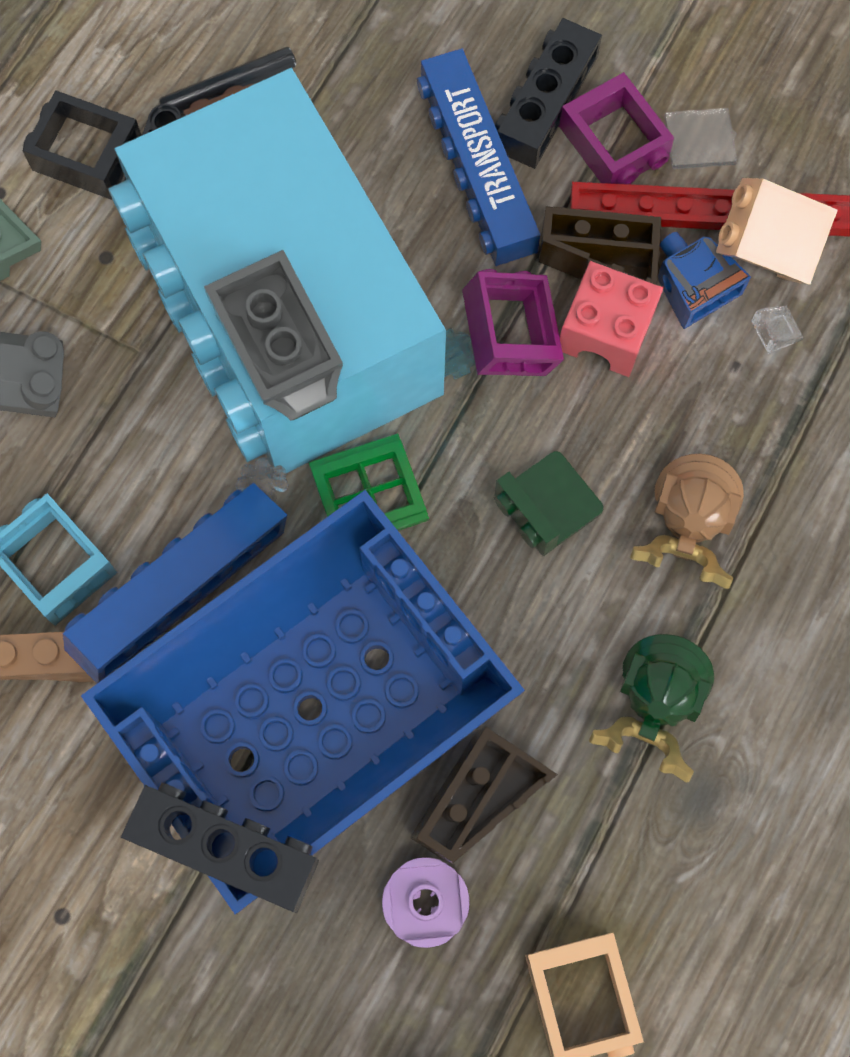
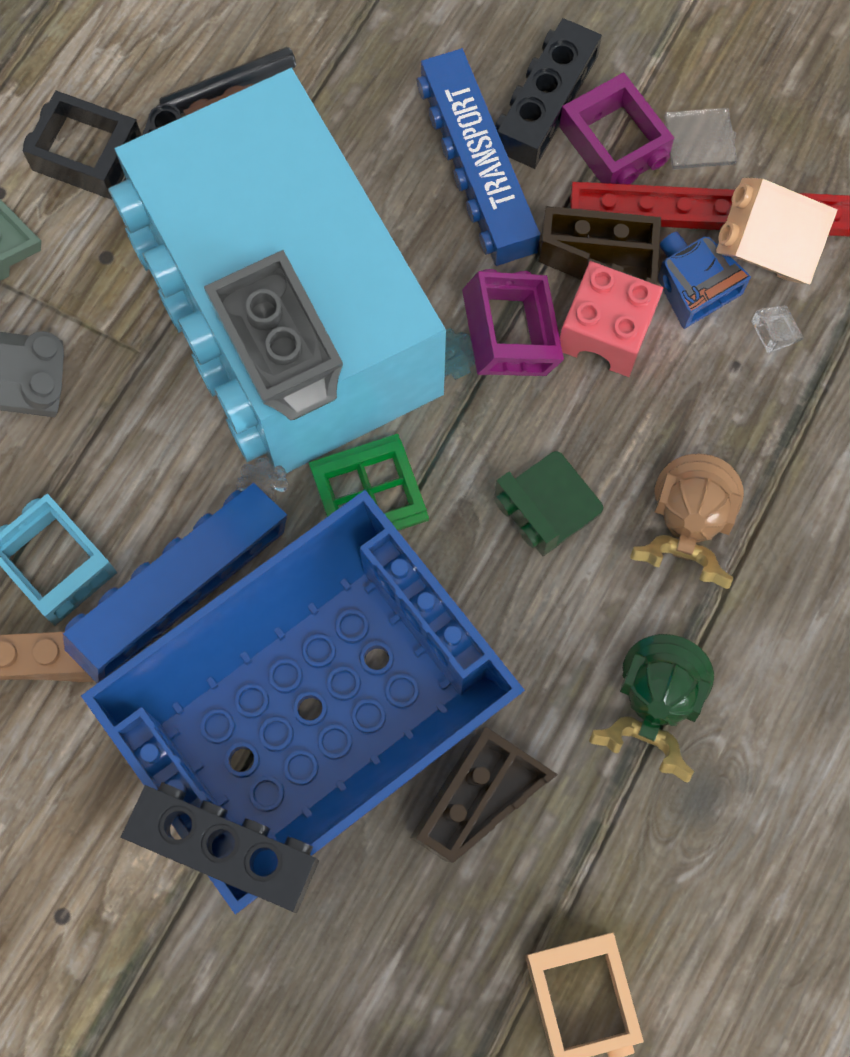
lavender plate [382,858,469,948] -> none

